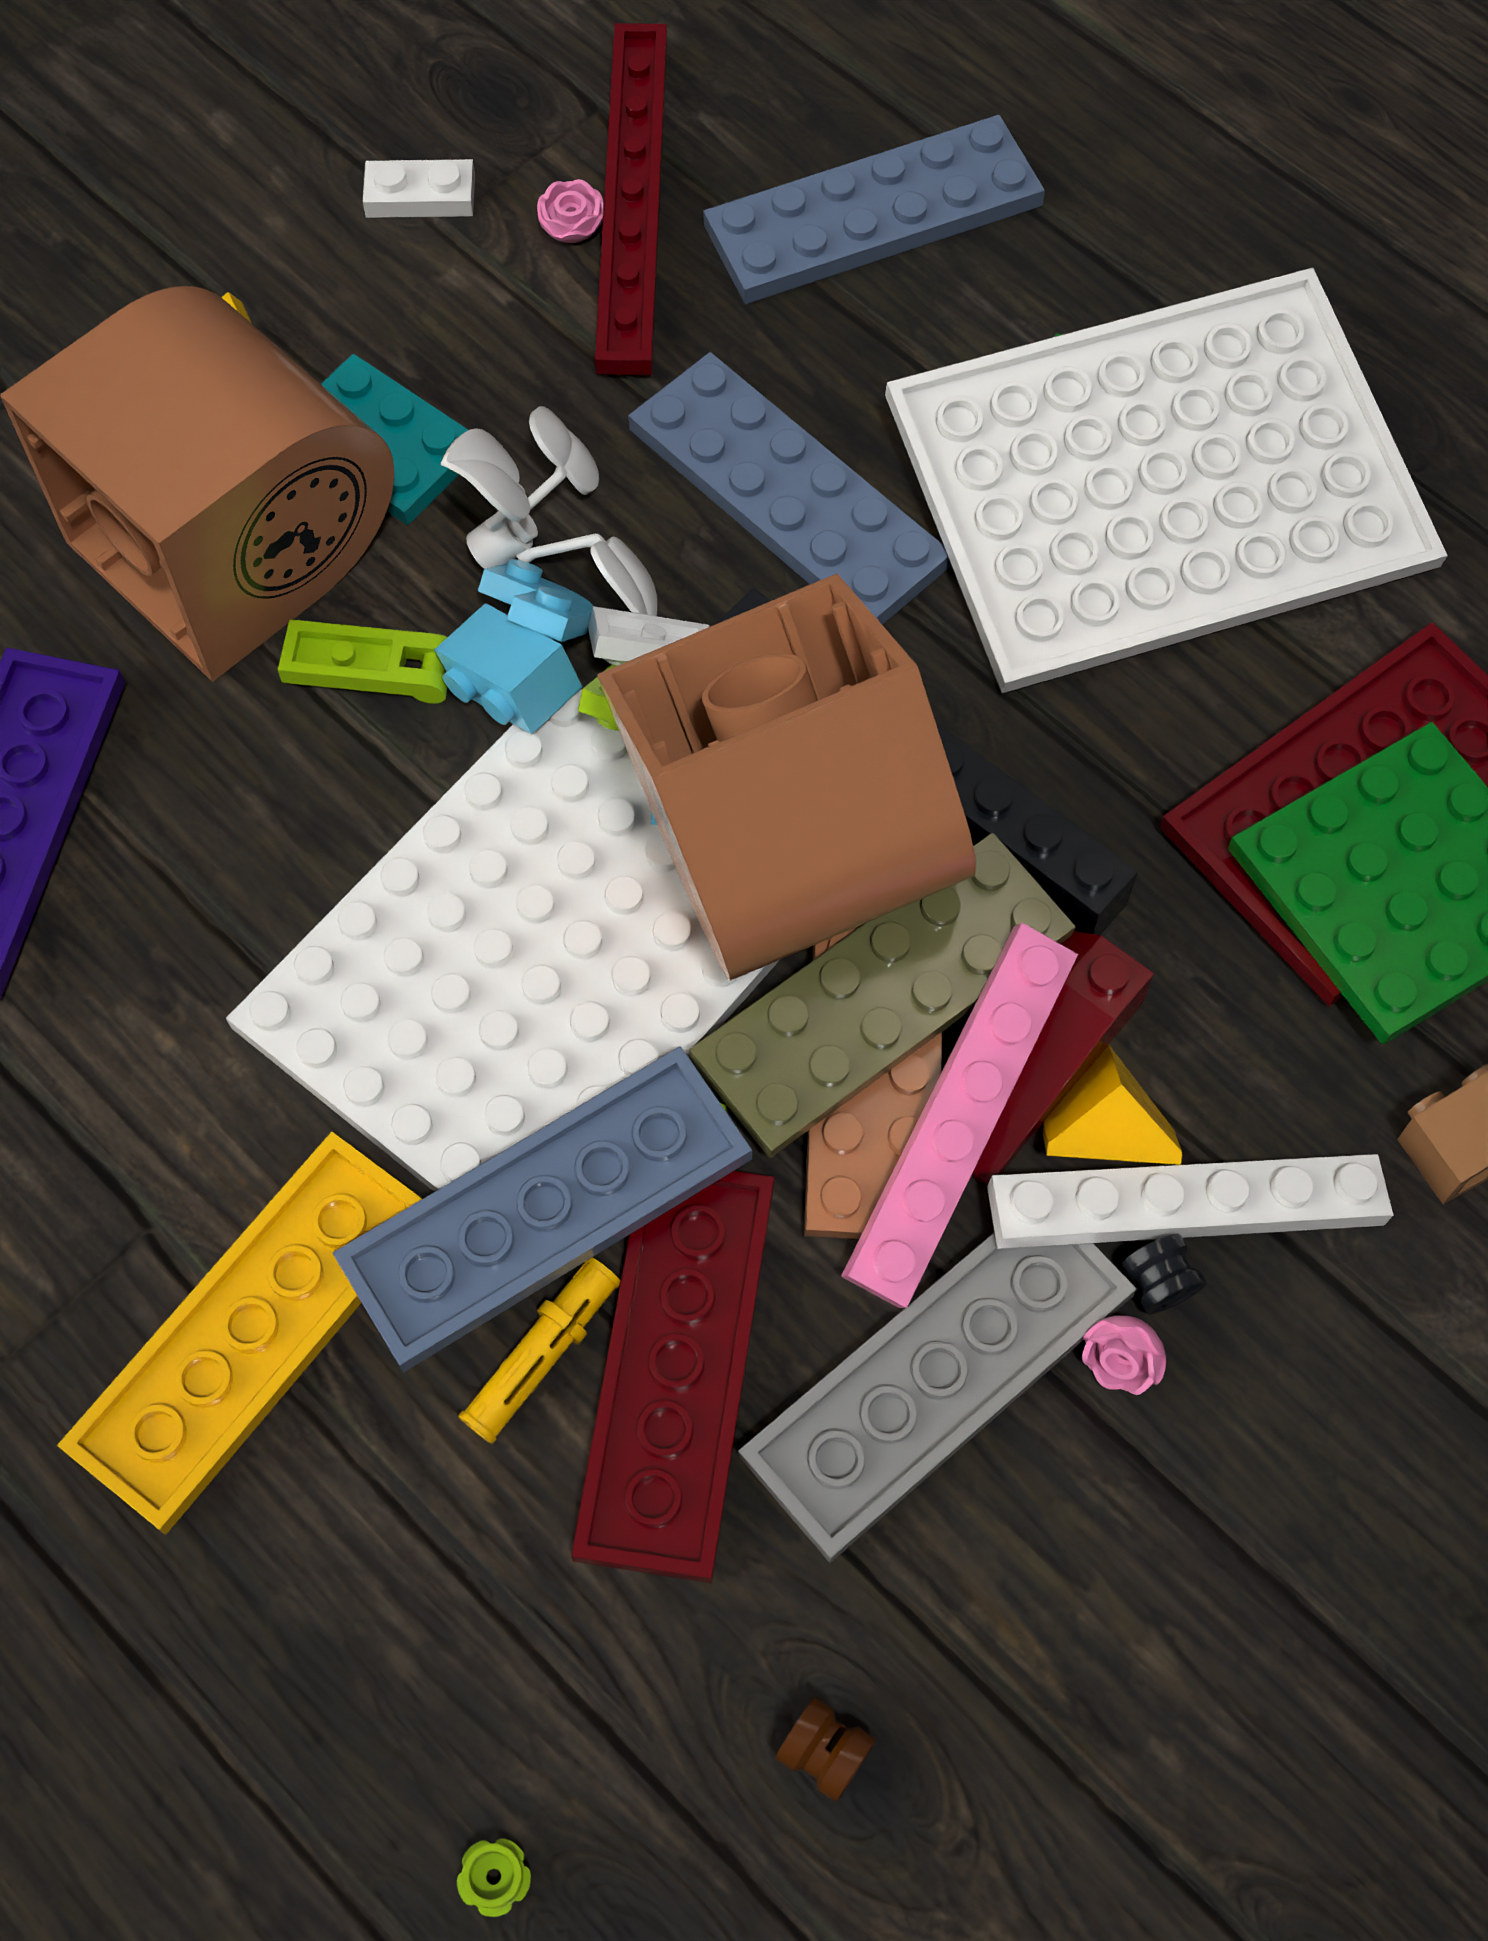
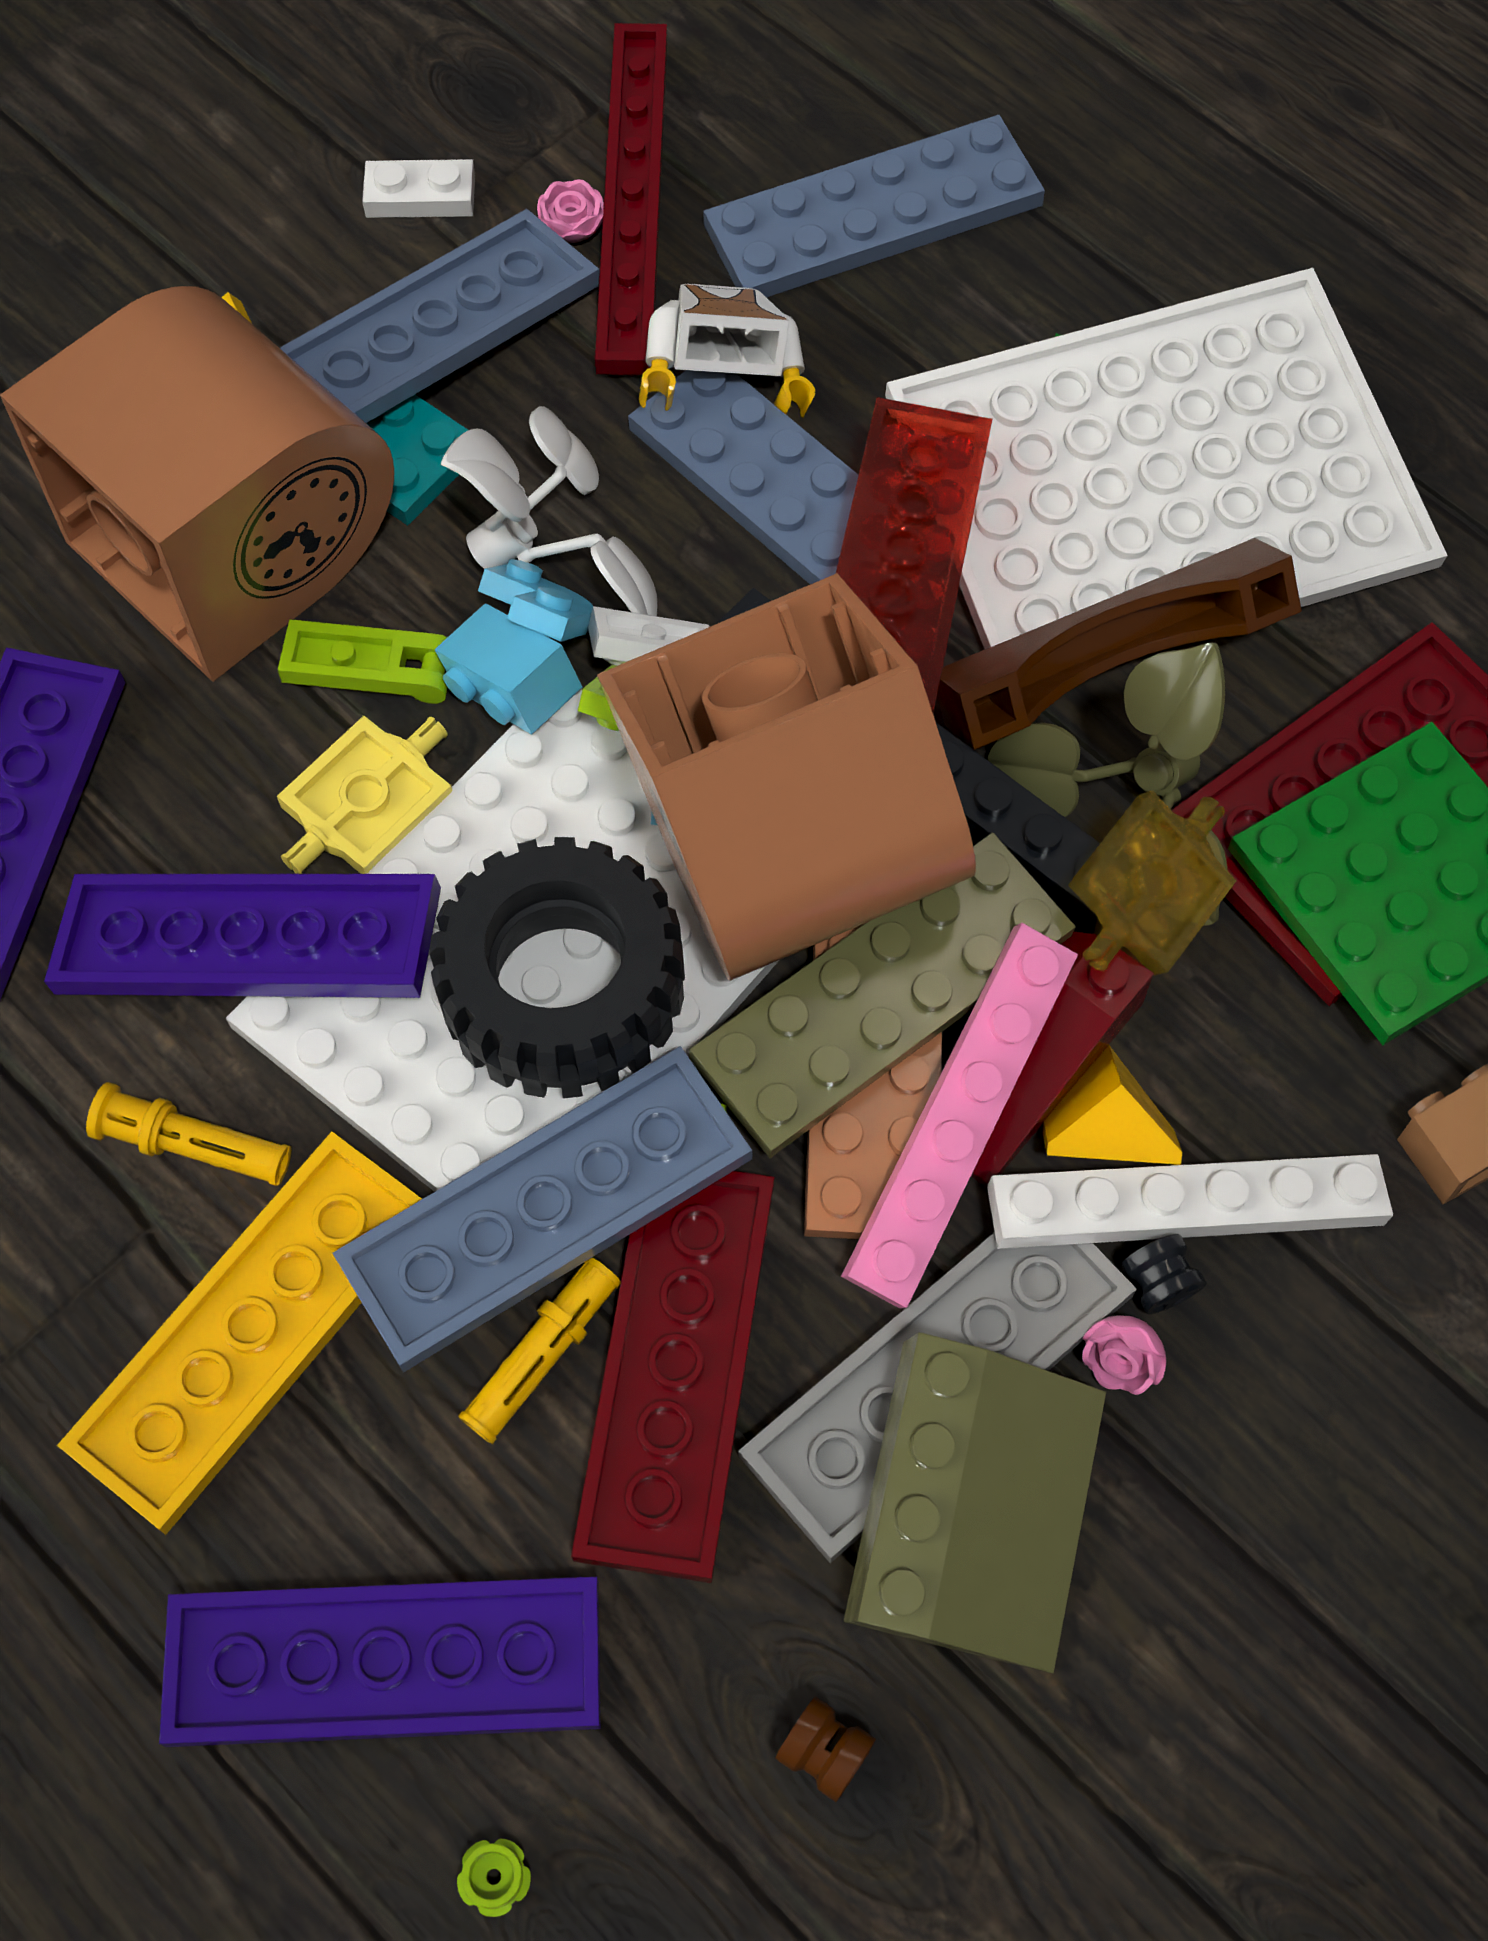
none -> dark purple plate [44,874,441,998]
none -> yellow pin [86,1082,291,1186]
none -> dark purple plate [159,1577,601,1747]
none -> light yellow plate [277,716,453,874]
none -> sand blue plate [280,209,599,423]
none -> black tyre [429,837,685,1099]
none -> white torso [639,284,815,417]
none -> clear red plate [836,397,993,713]
none -> olive slope [844,1332,1106,1674]
none -> reddish brown arch [931,538,1302,750]
none -> olive plant [988,642,1227,926]
none -> clear yellow plate [1068,790,1236,975]

